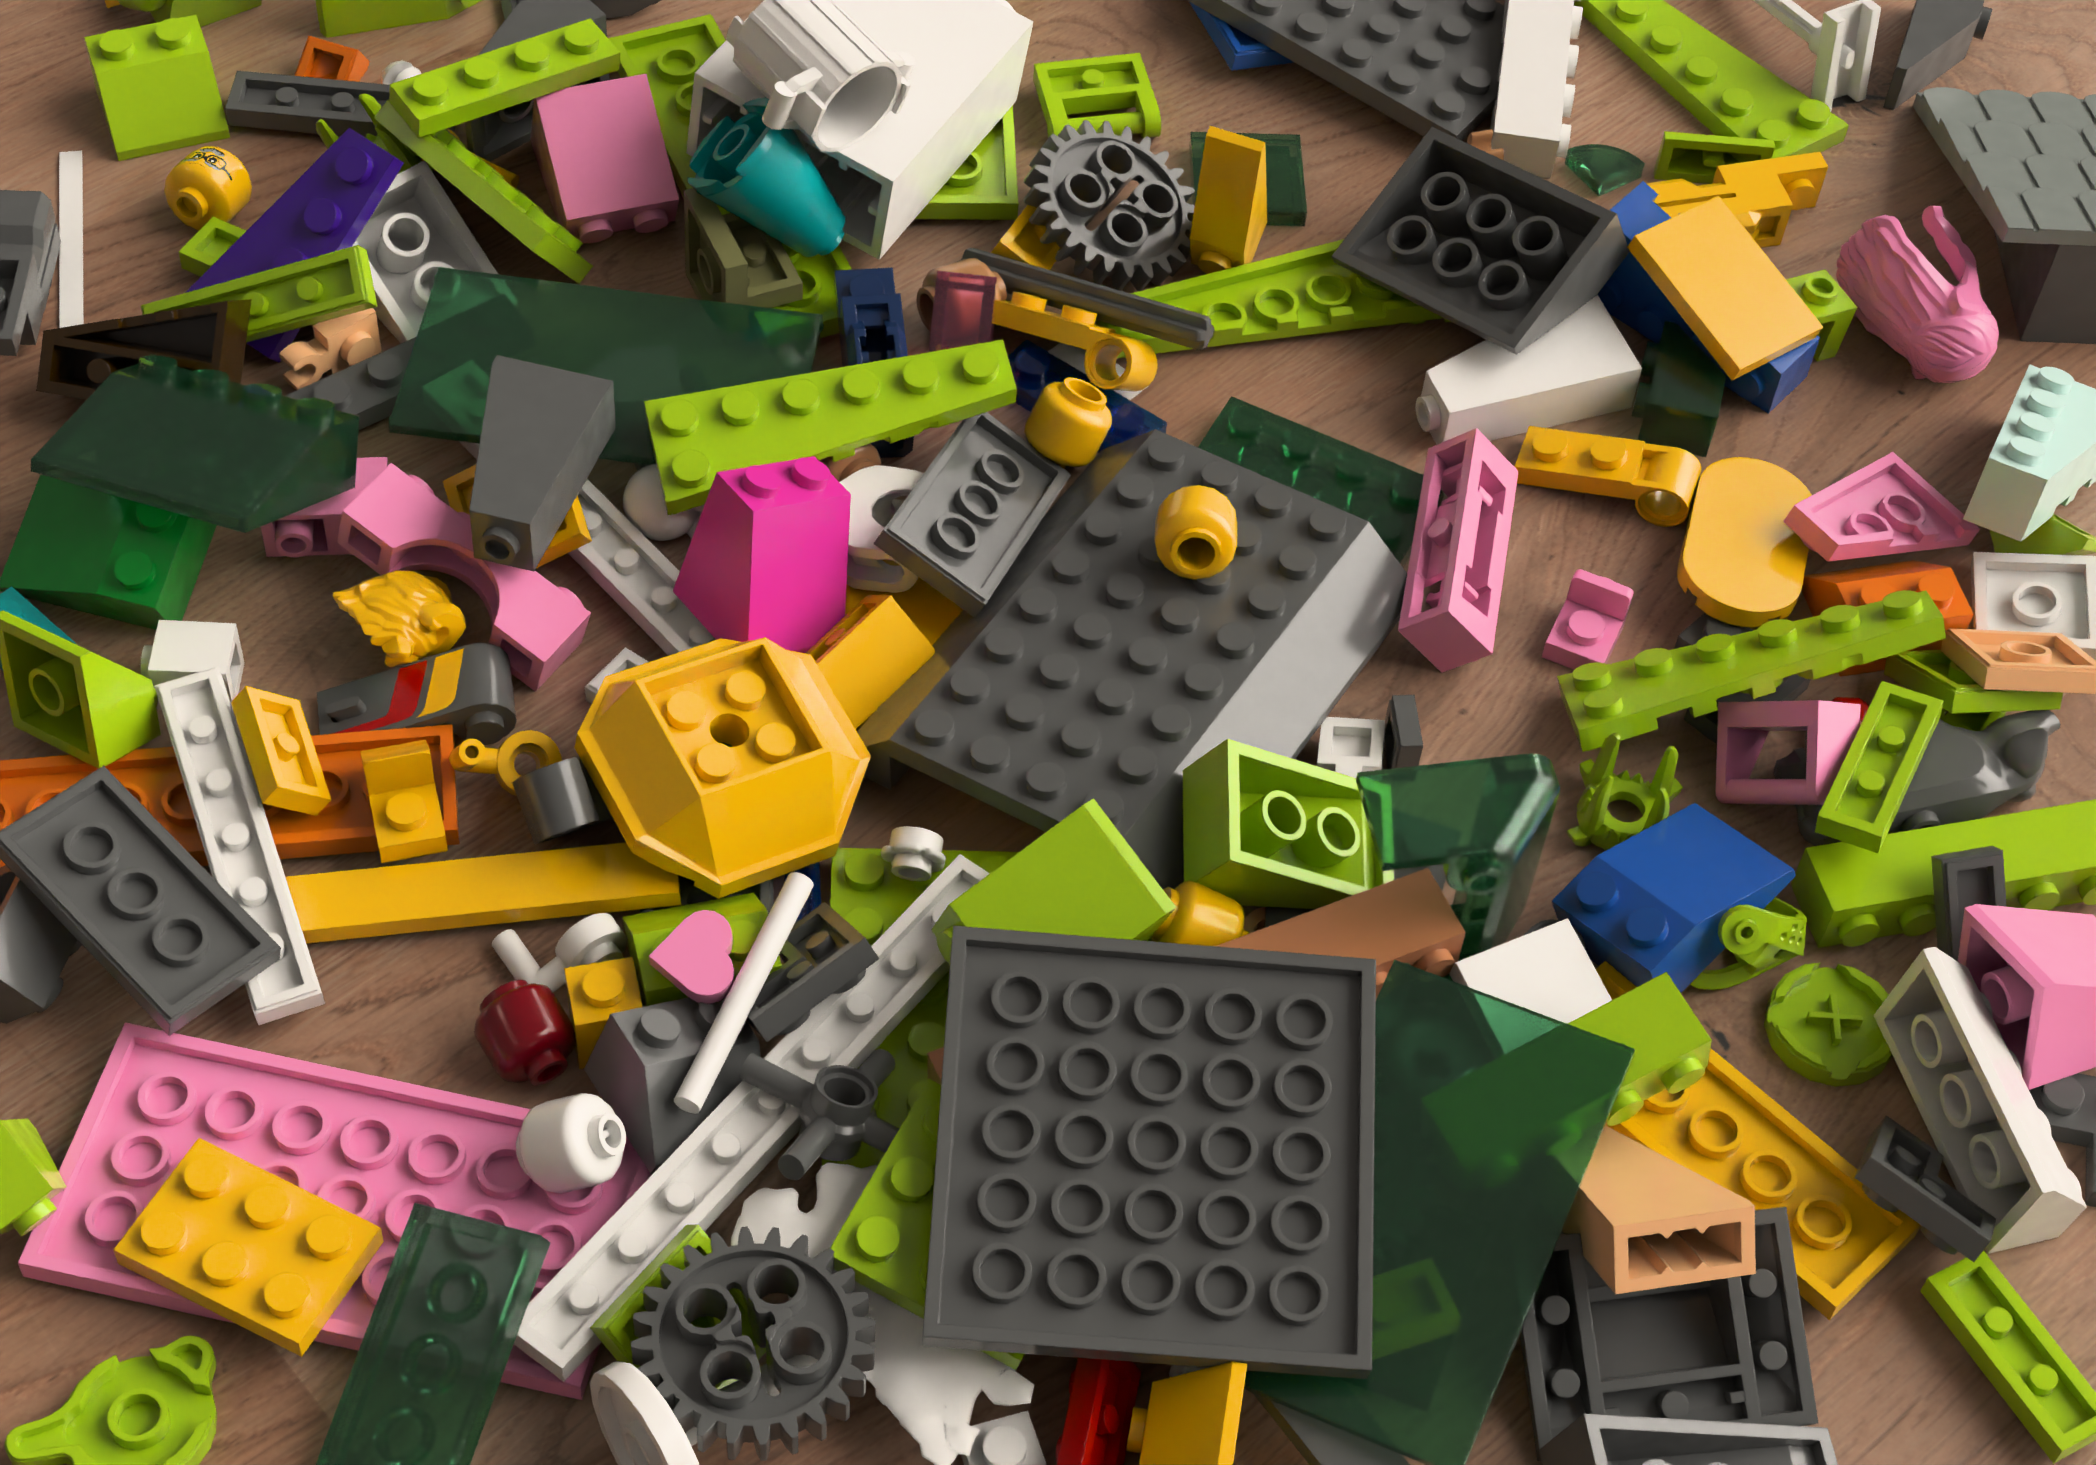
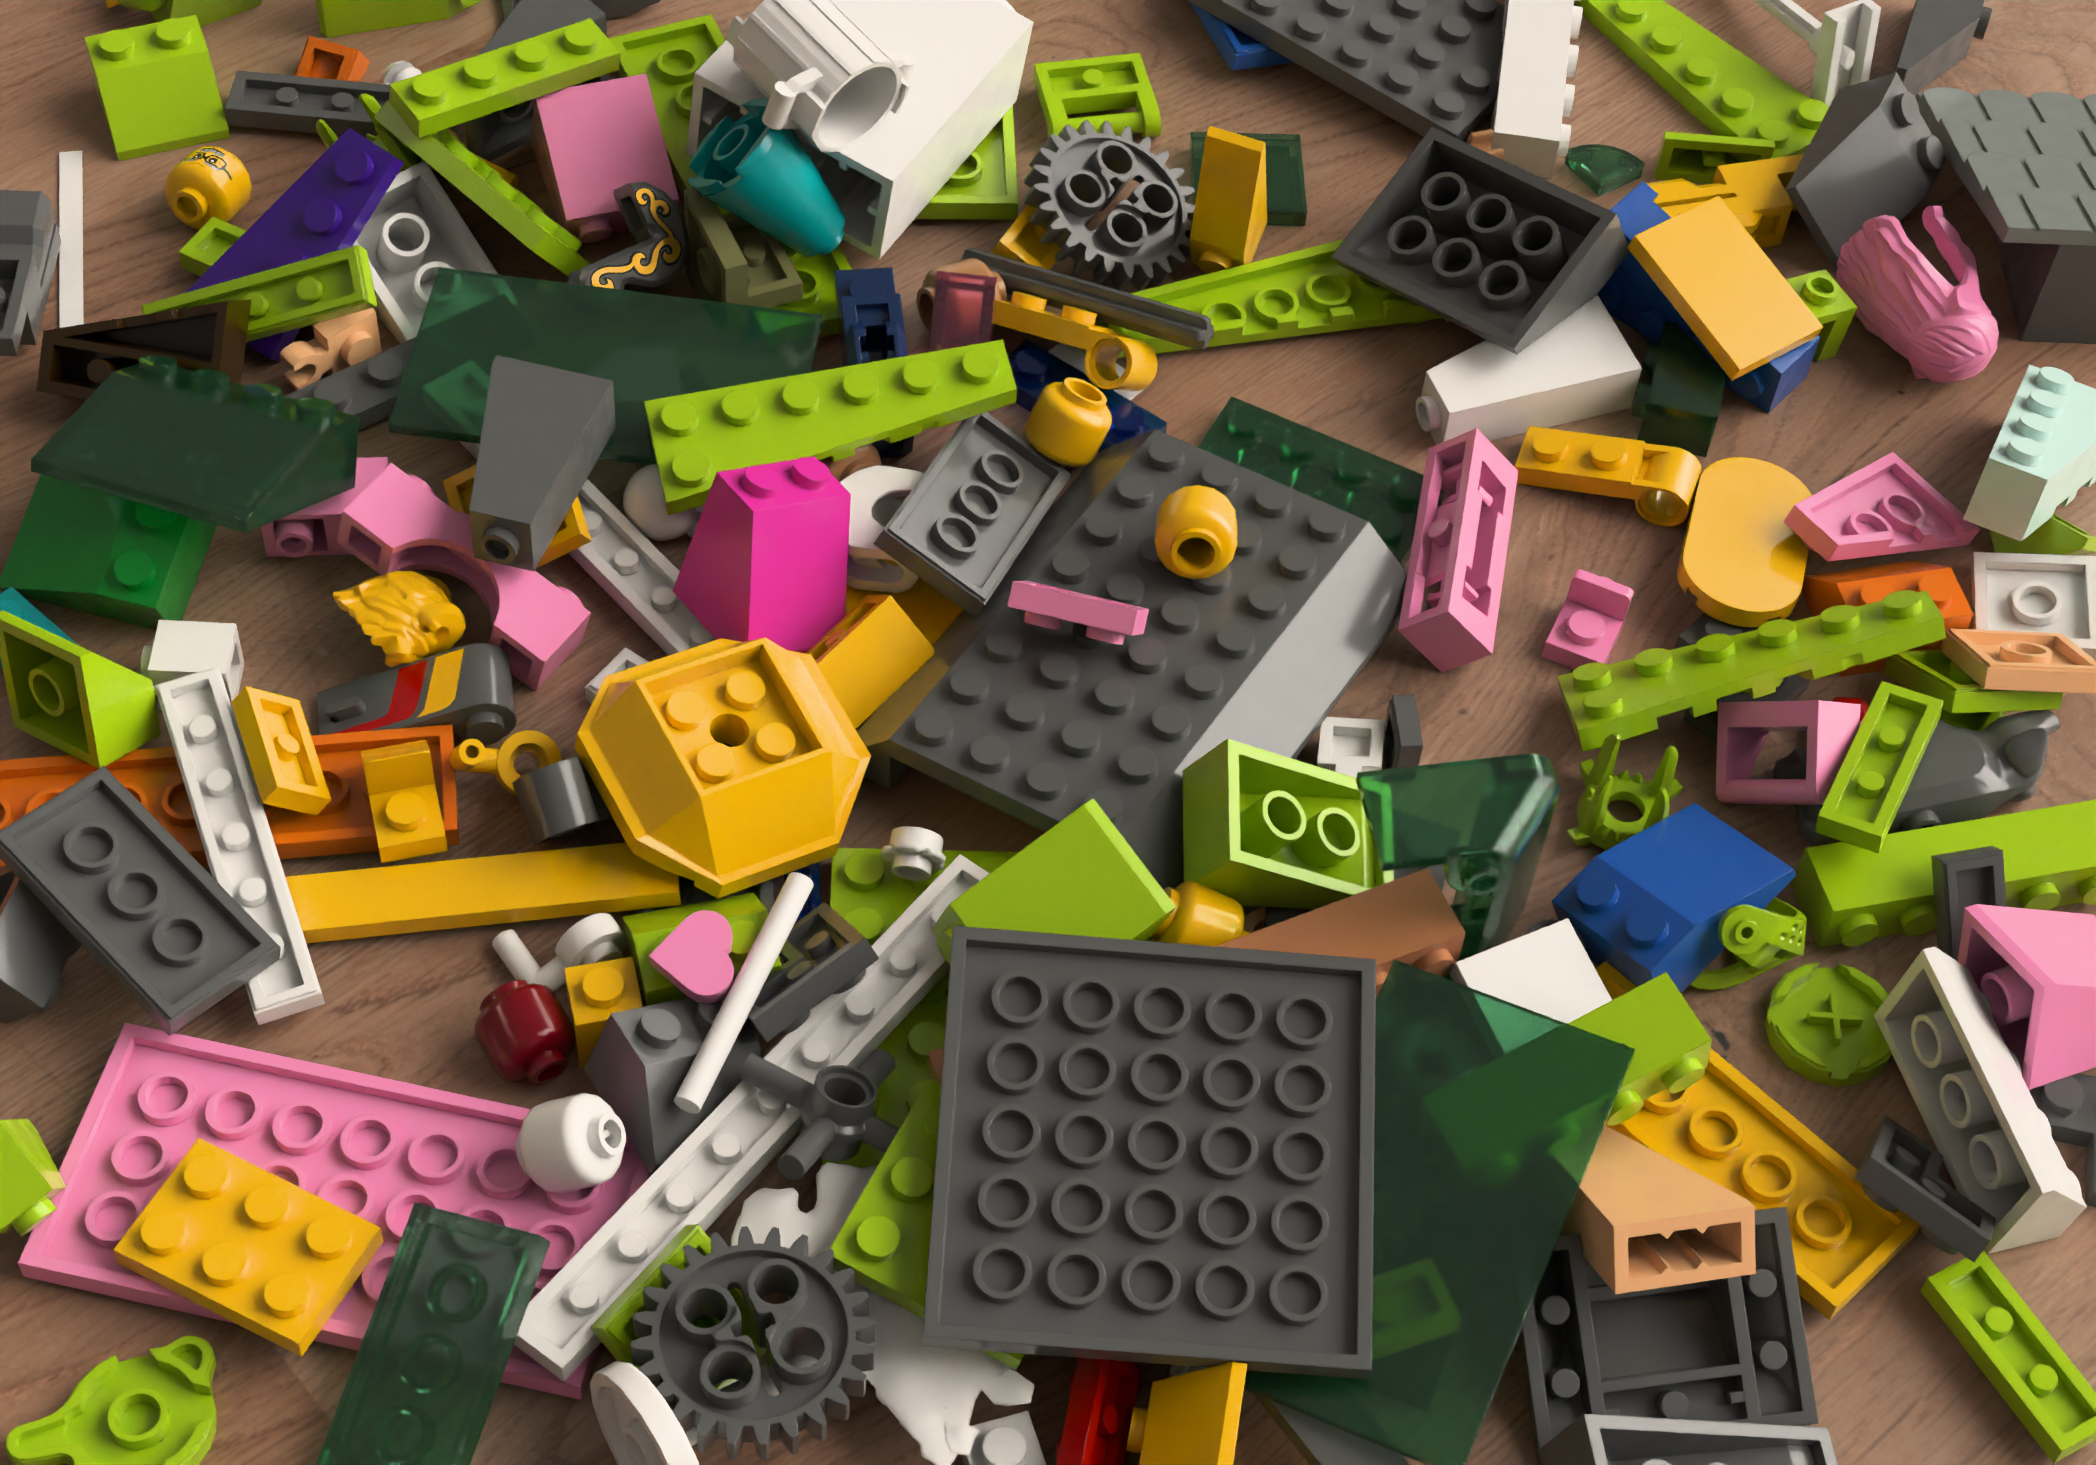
none -> dark grey animal [565,182,689,319]
none -> bright pink plate [1007,580,1149,645]
none -> dark grey slope [1785,72,1946,274]

